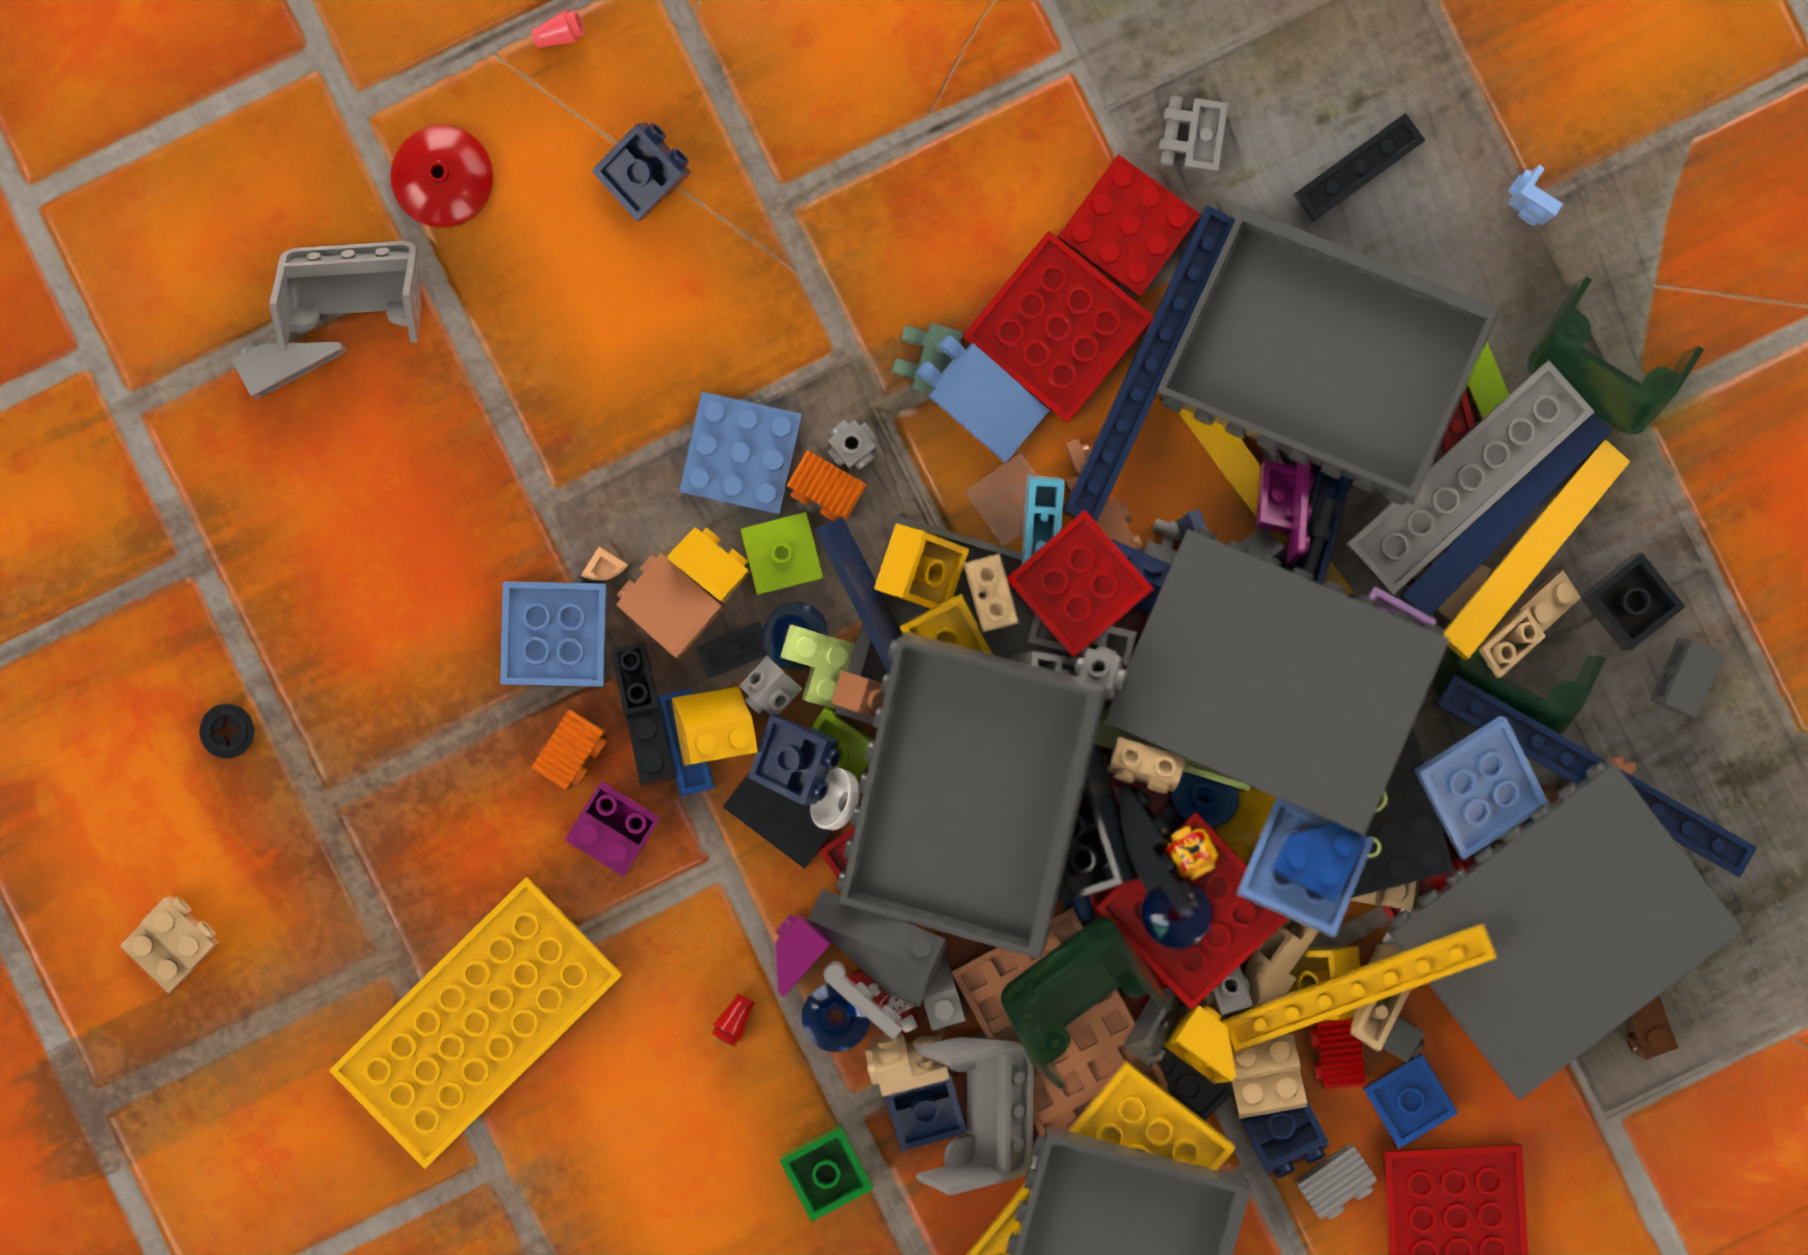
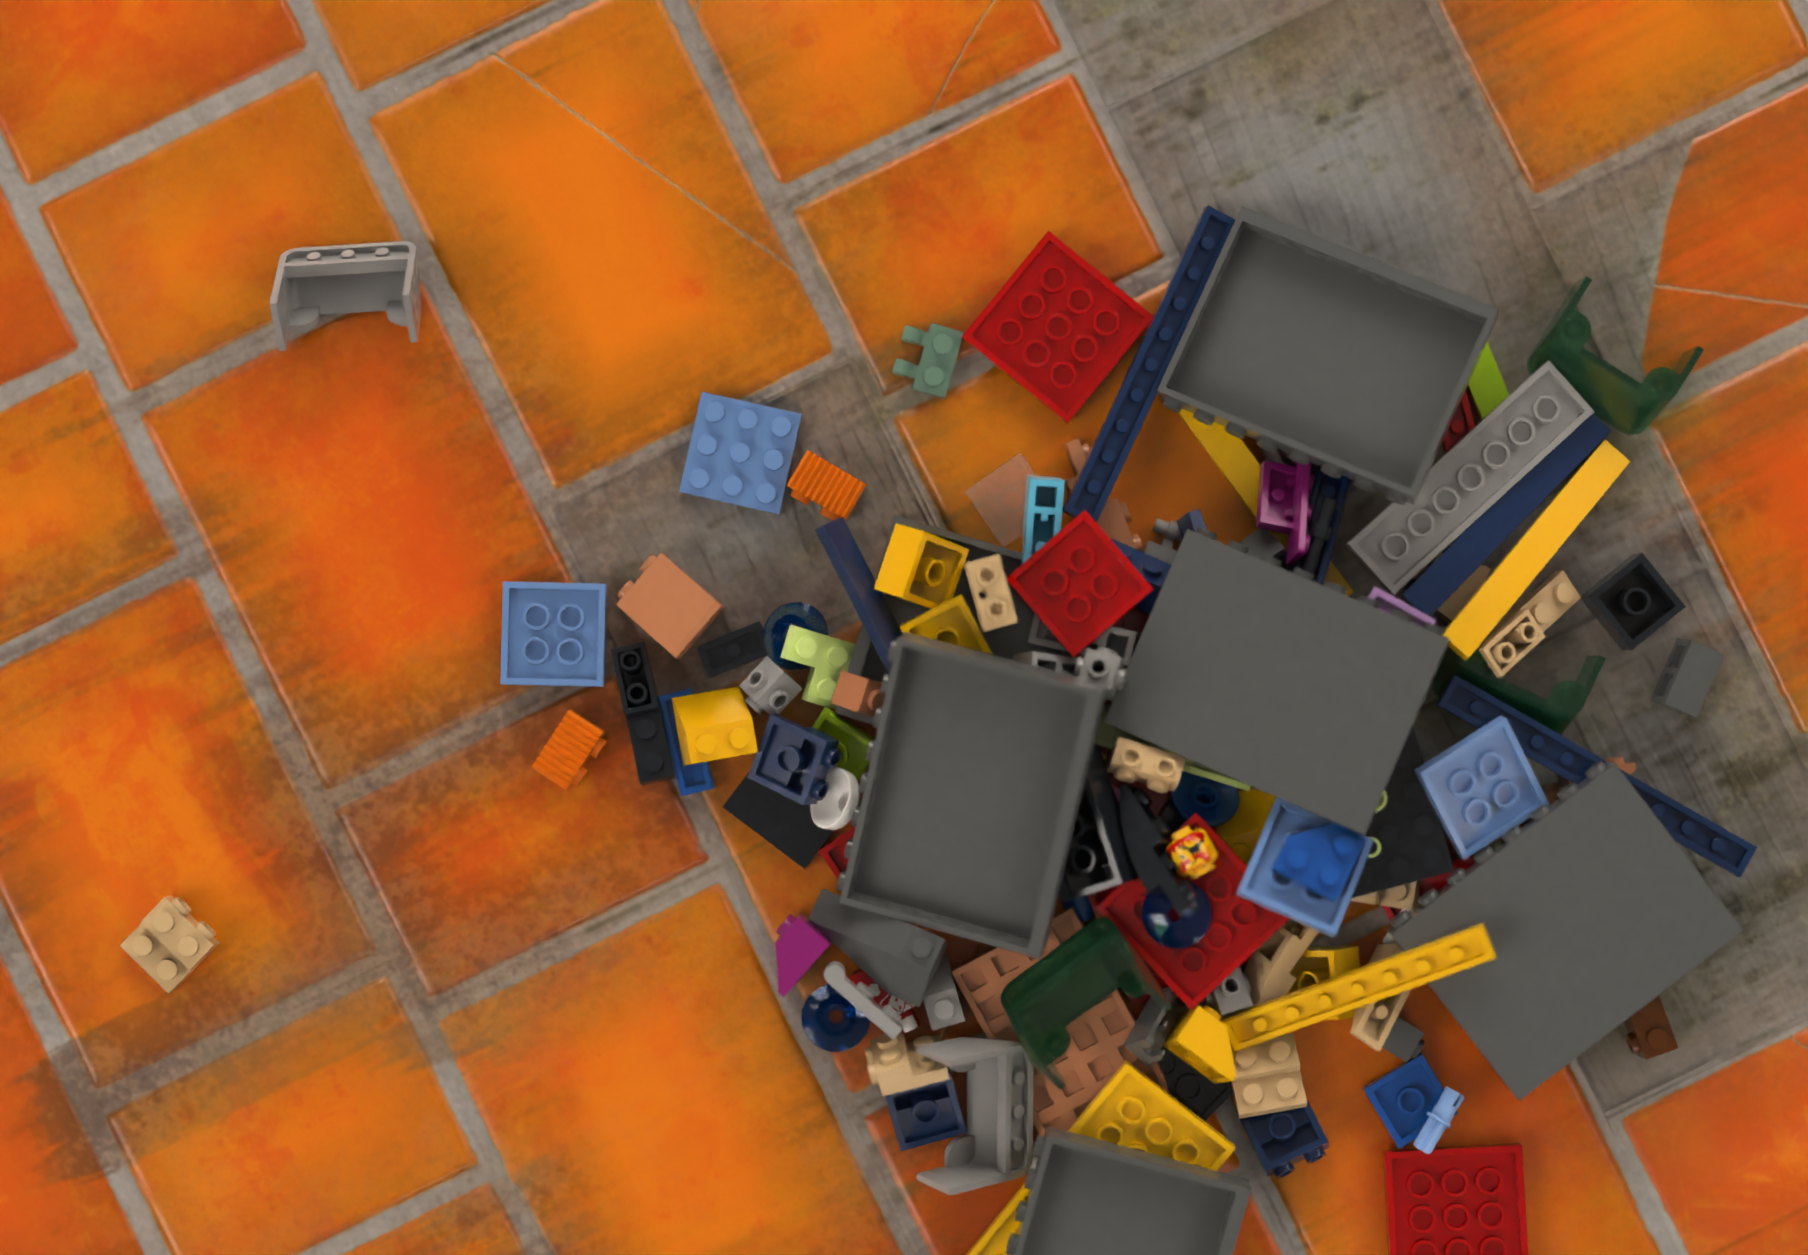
black gear [199,704,256,759] -> none
light grey slope [232,342,348,399] -> none
yellow plate [329,877,623,1169] -> none
red dish [390,125,494,228] -> none
coral cone [531,10,585,49] -> none
magenta slope [565,781,661,877] -> none
light nougat tile [581,547,629,581] -> none
dark blue plate [592,122,692,221] -> none
yellow slope [666,527,750,603] -> none
red cone [711,993,755,1047] -> none
lime plate [740,512,824,595] -> none
green brick [779,1122,873,1222] -> none
light grey brick [827,420,877,471] -> none
medium blue tile [916,335,1050,463] -> none
red plate [1057,154,1201,298] -> none
light grey plate [1159,96,1228,173] -> none
black plate [1294,113,1426,222] -> none
light grey brick [1294,1143,1378,1220] -> none
red brick [1308,1017,1366,1090] -> none
light blue bracket [1507,165,1563,226] -> none
none -> light blue axle [1414,1086,1465,1154]

